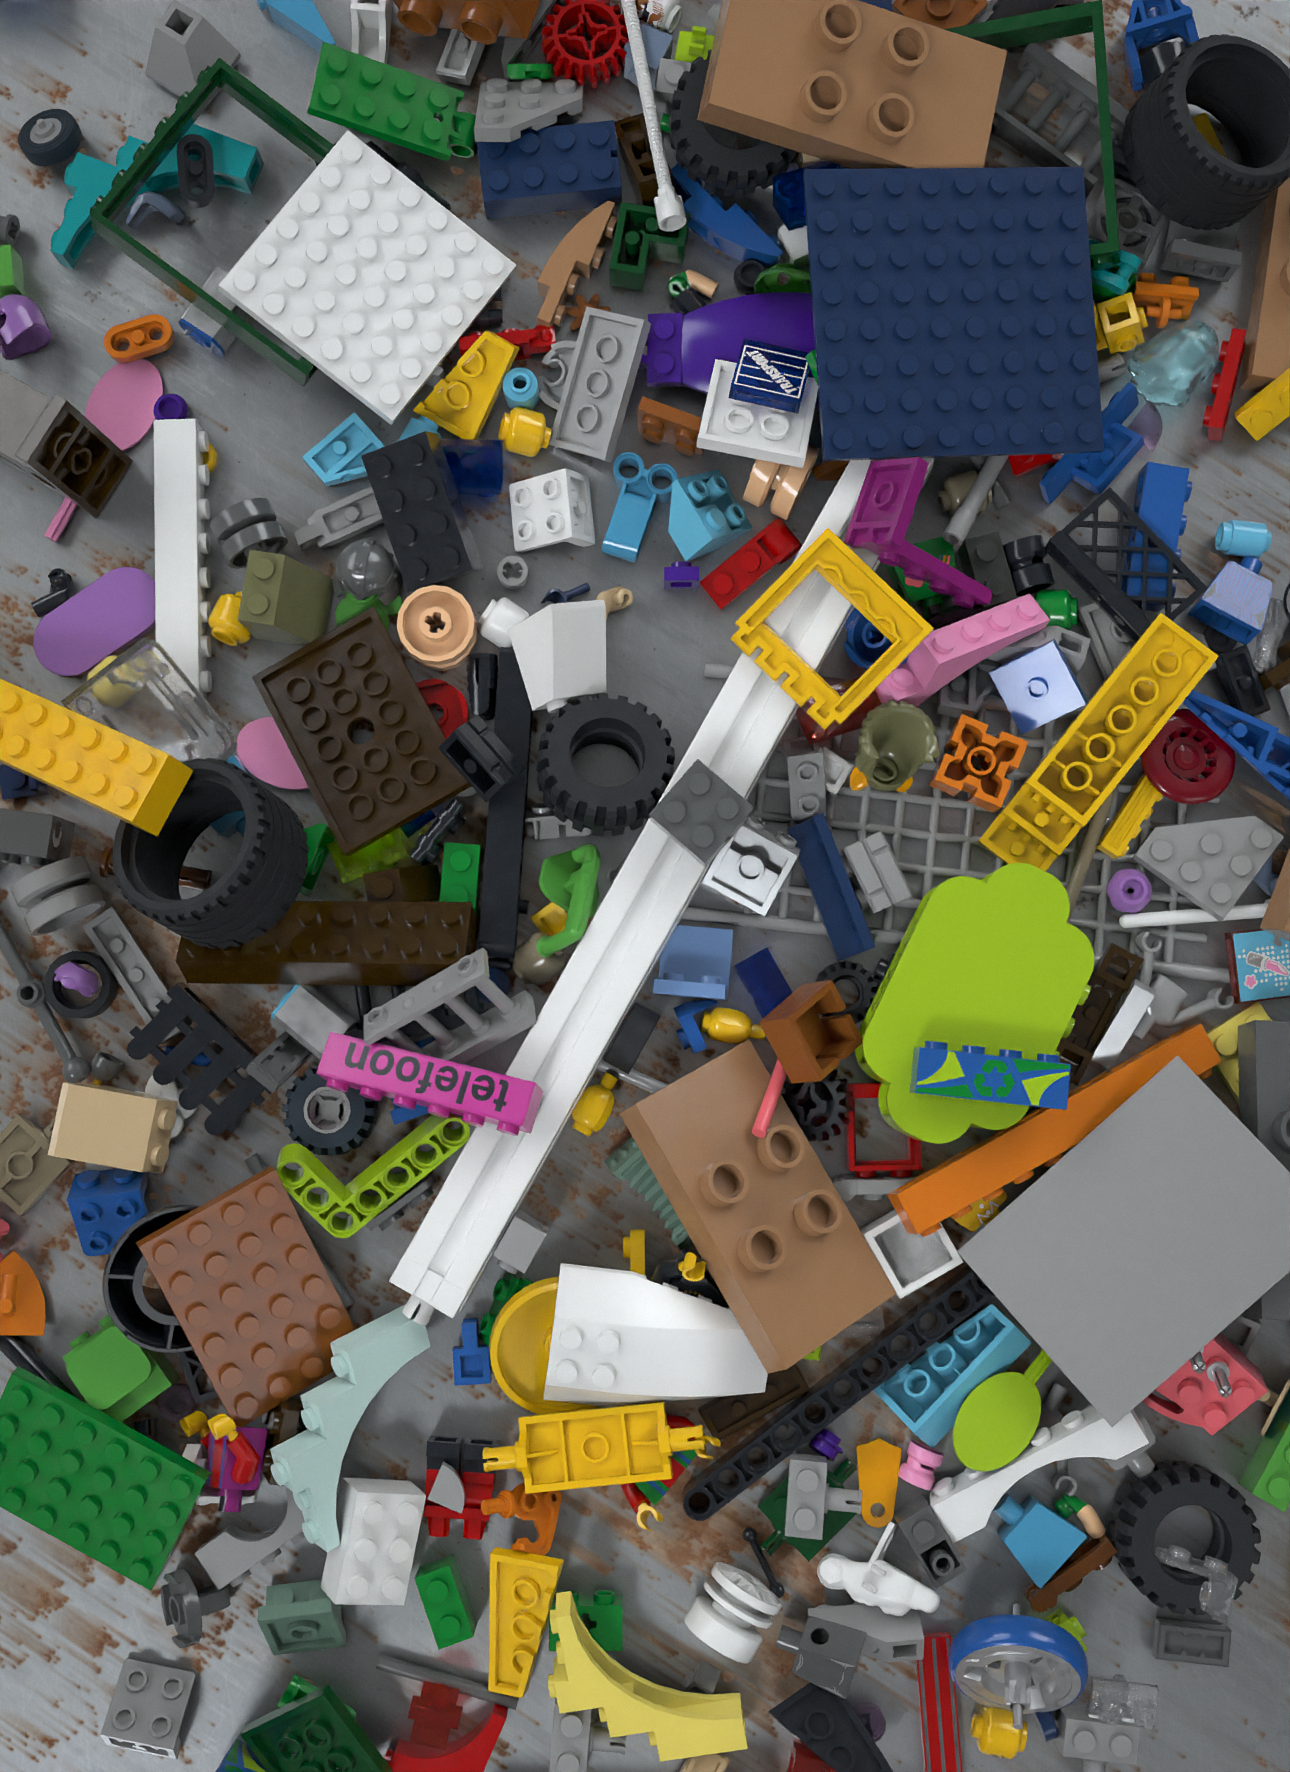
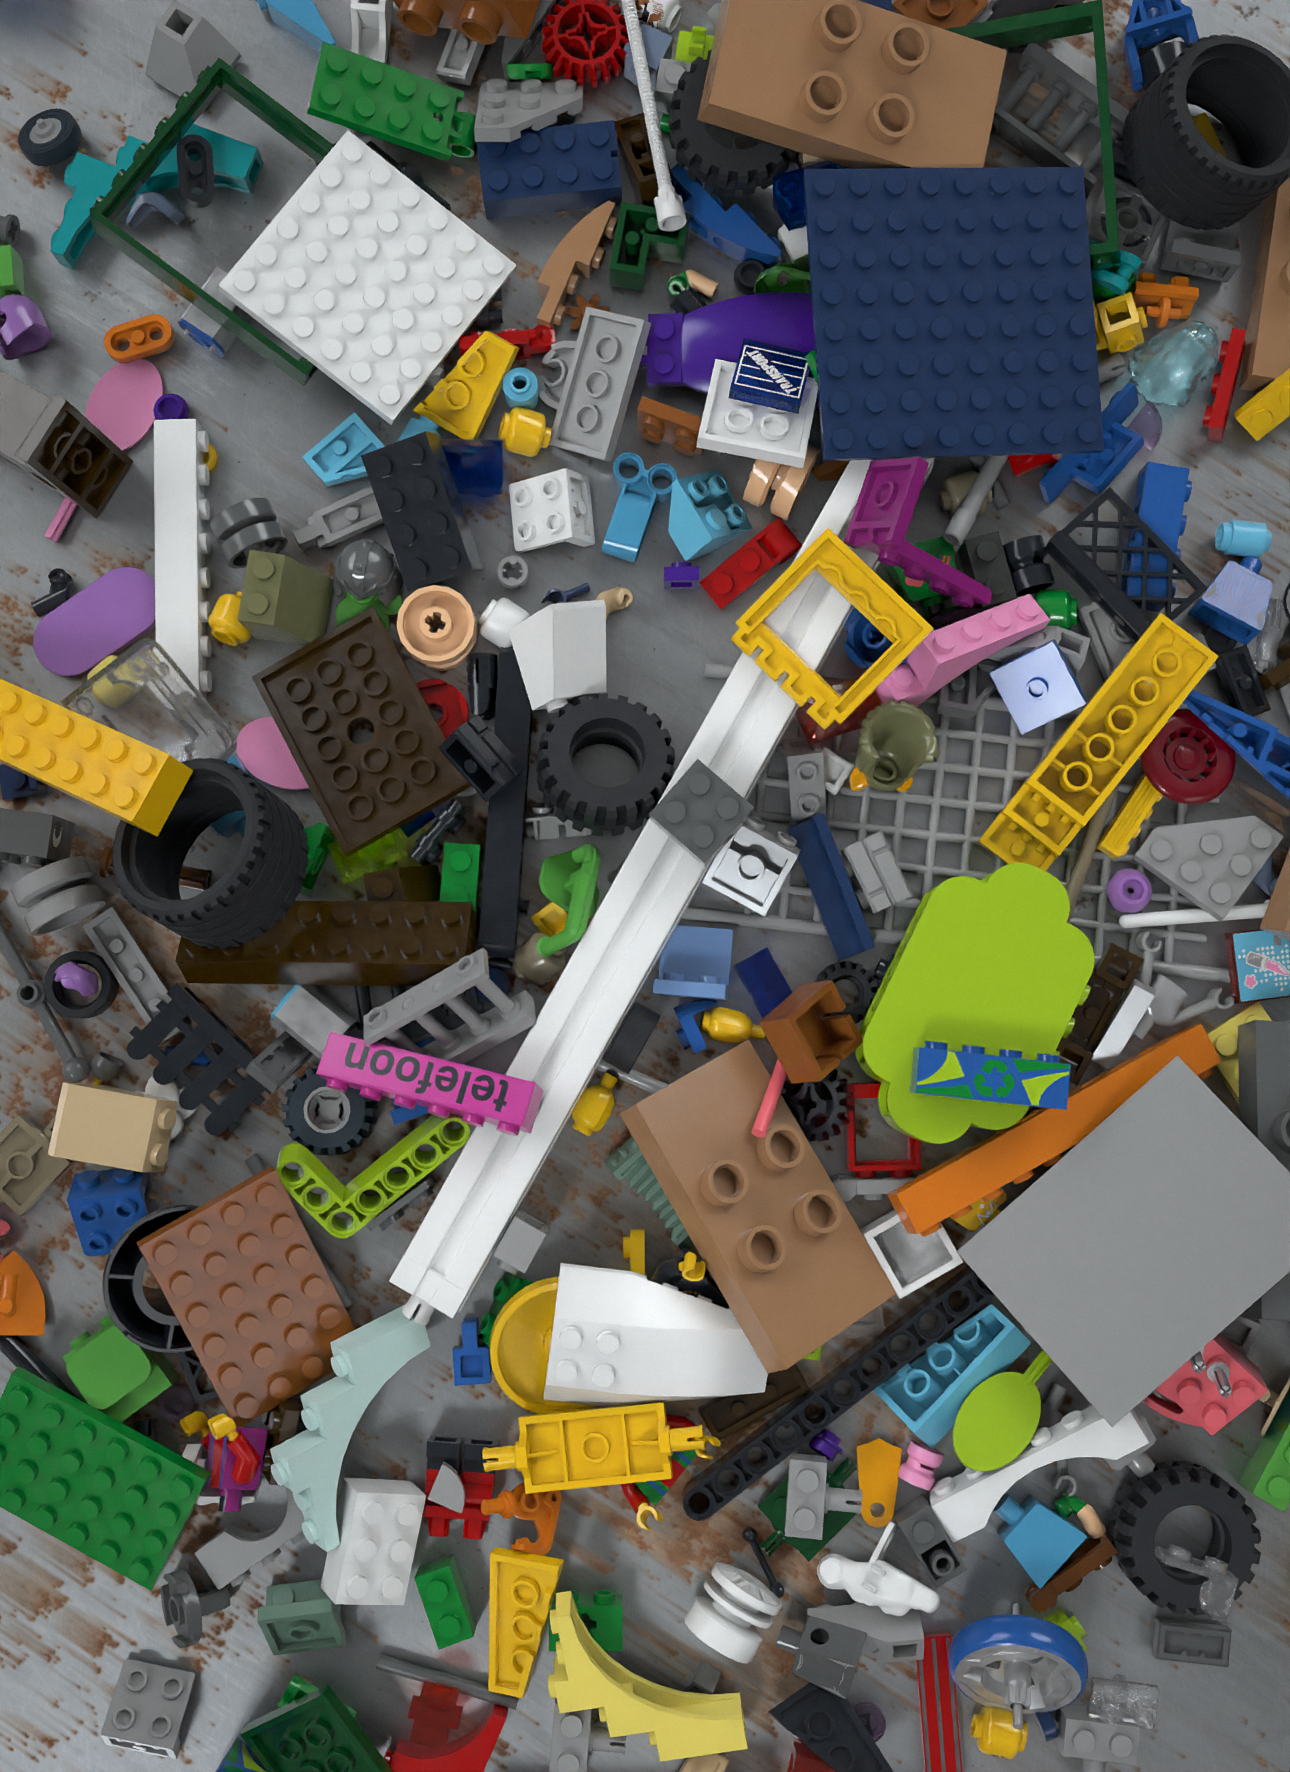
orange brick [928,714,1028,813] -> none

